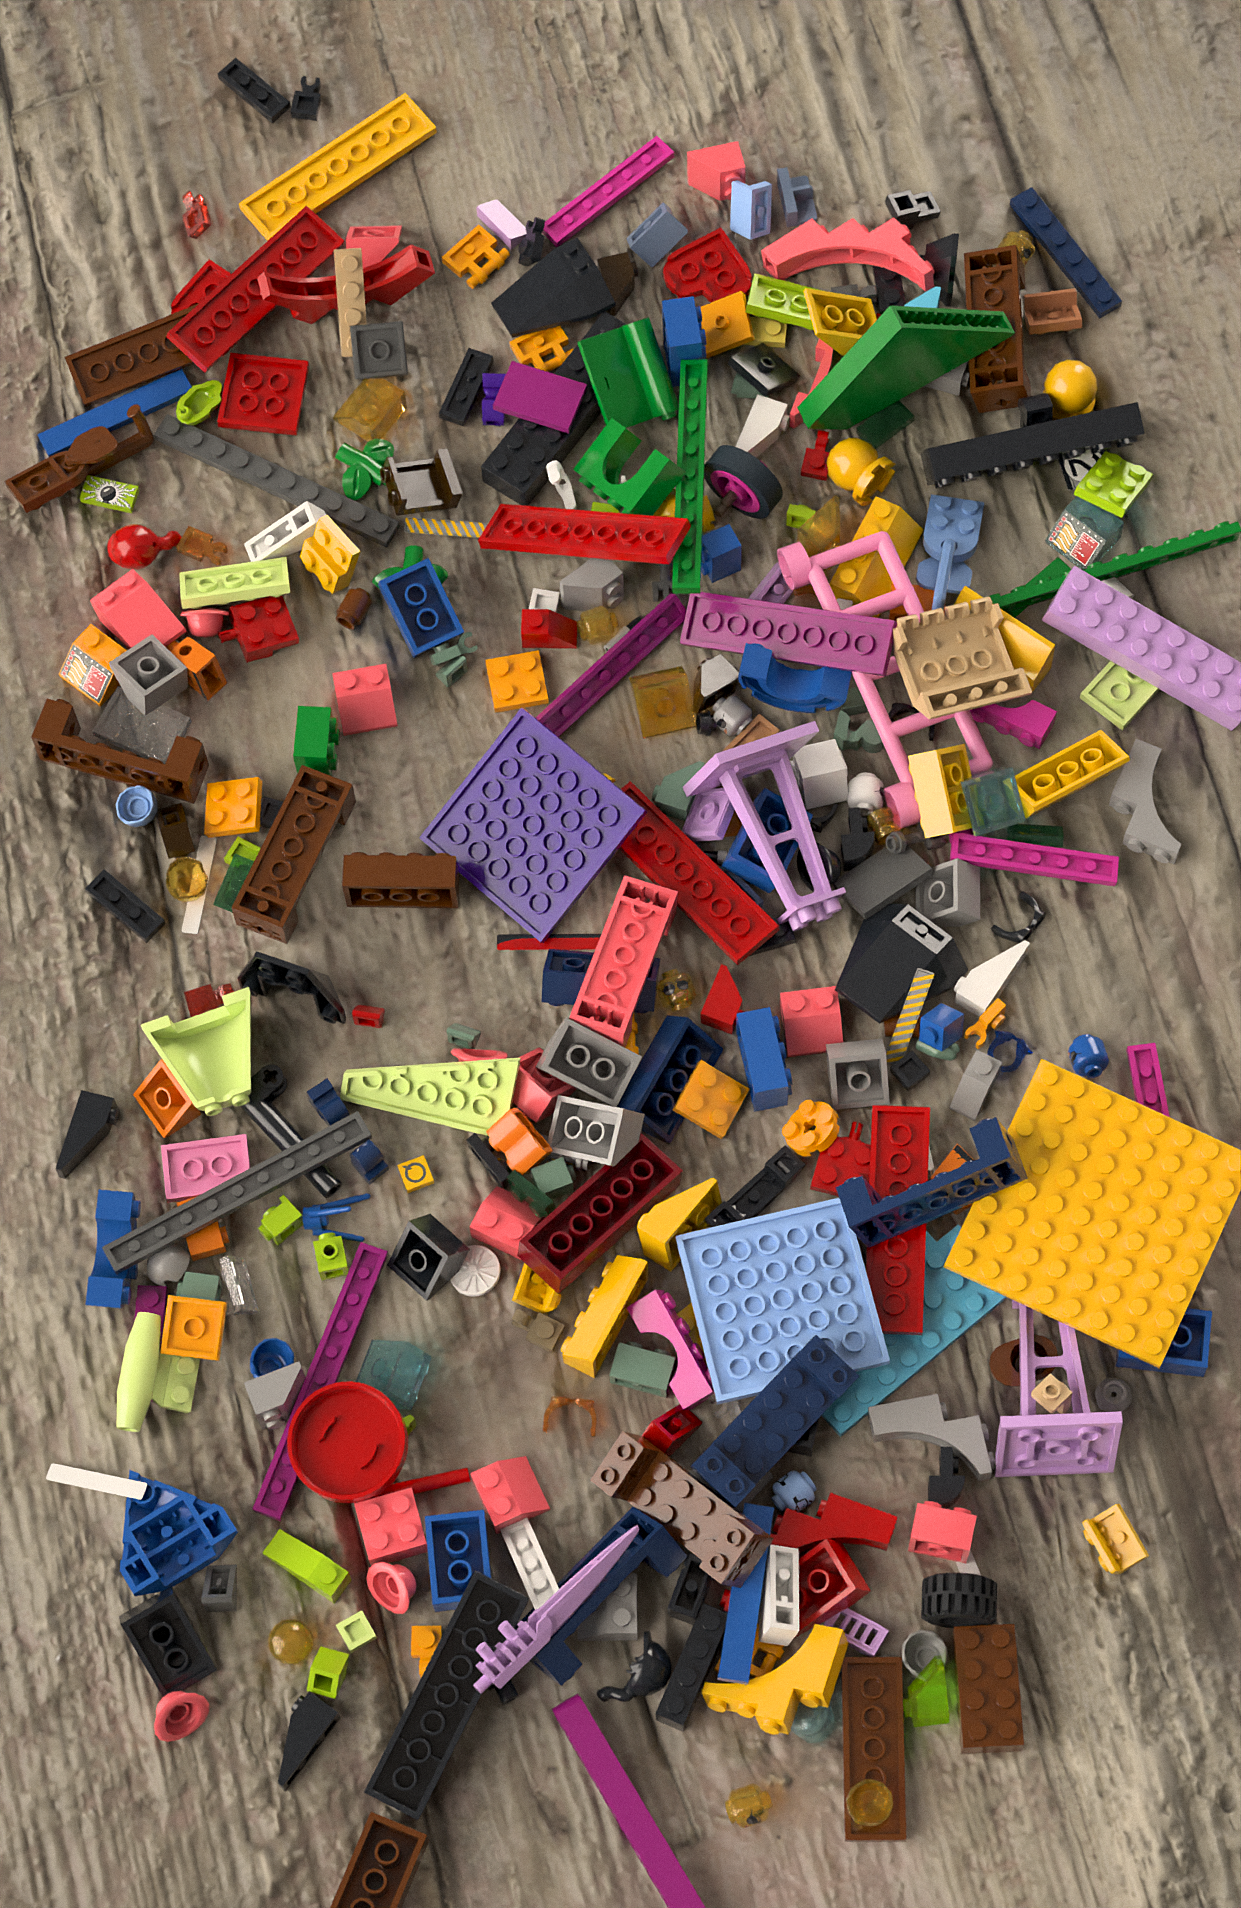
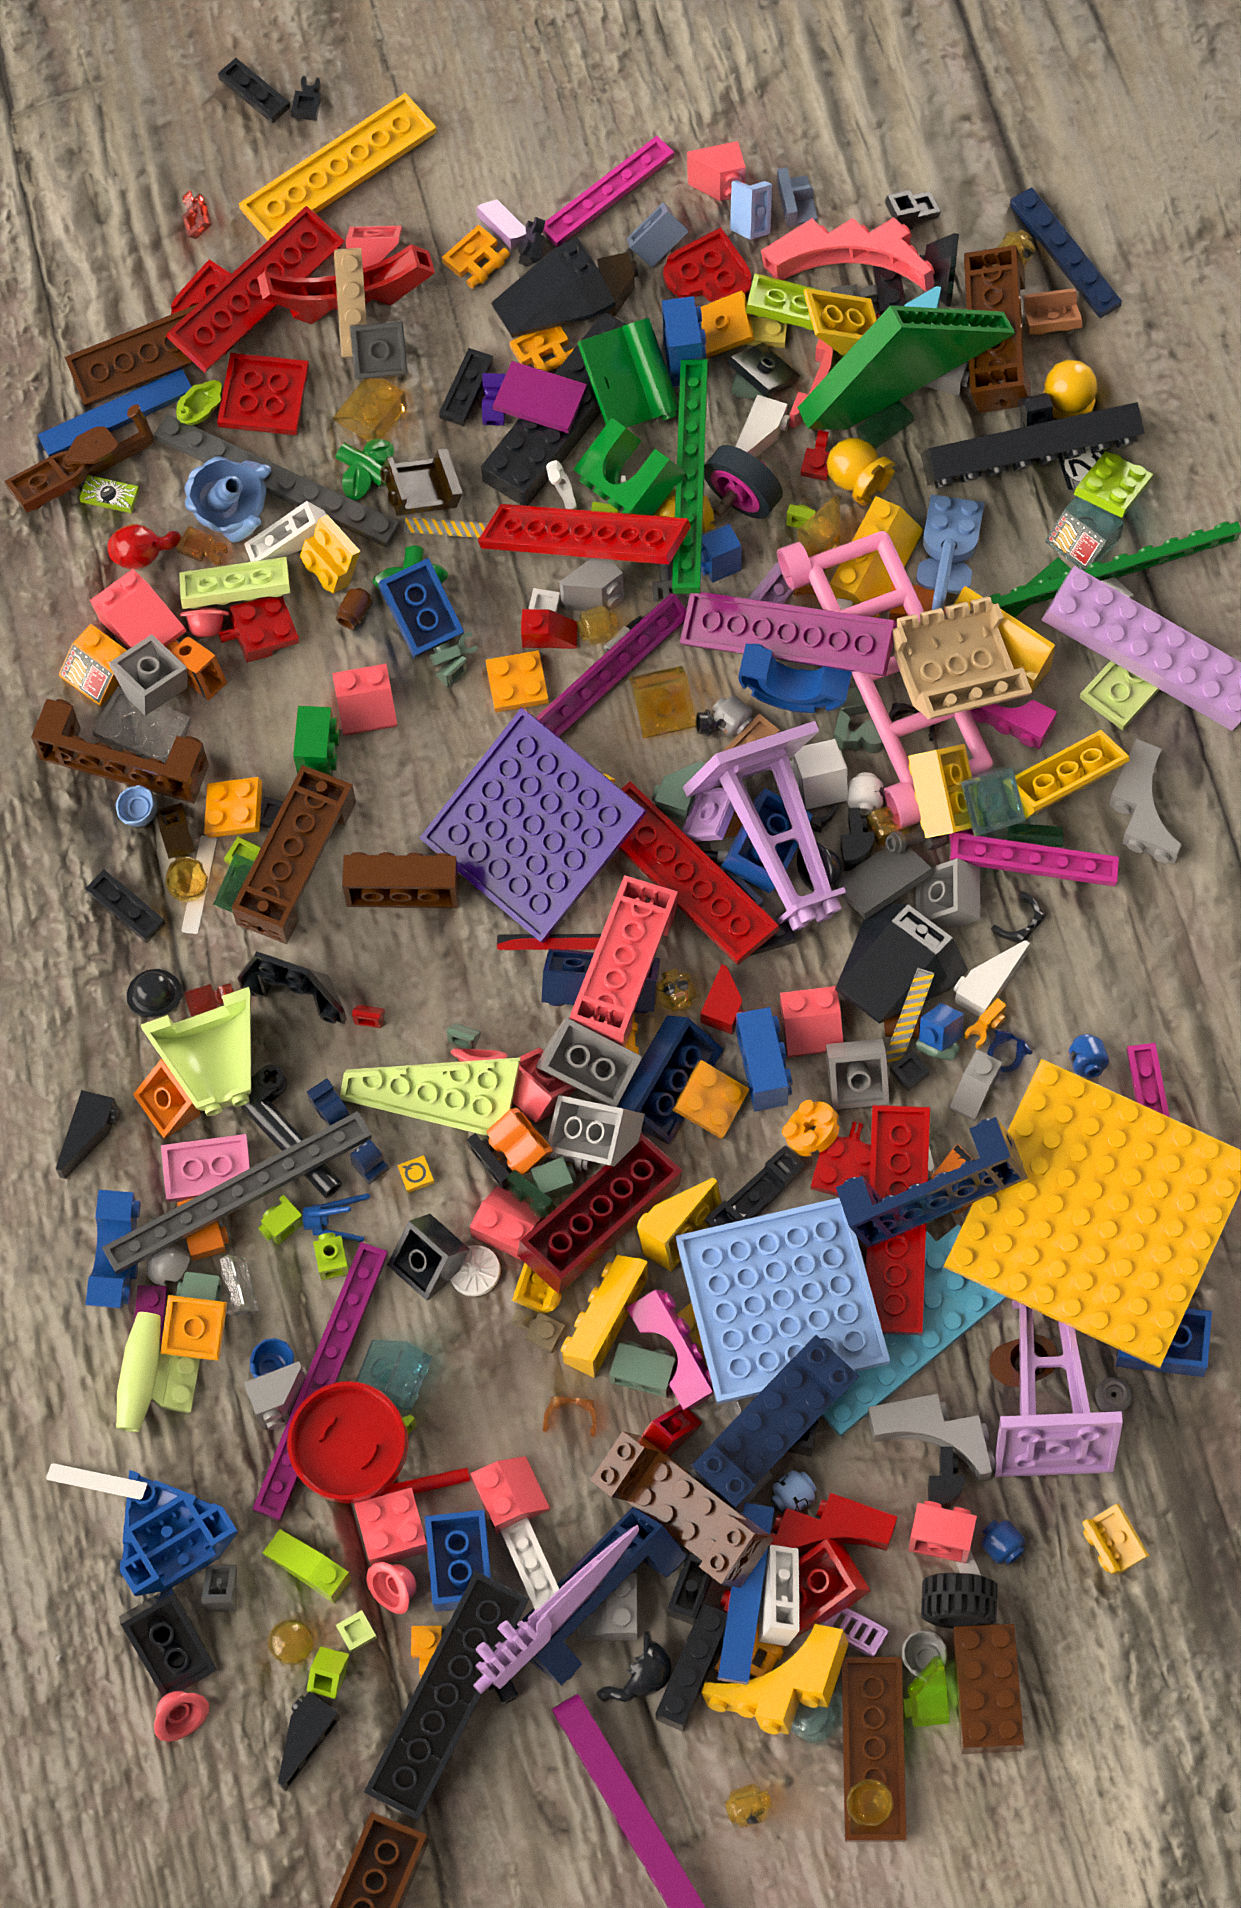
slope [693,654,739,715] -> none
tan bracket [1031,1374,1073,1414] -> none
none -> black hat [126,969,182,1018]
none -> medium blue piece [185,457,271,543]
none -> blue head [981,1520,1025,1565]

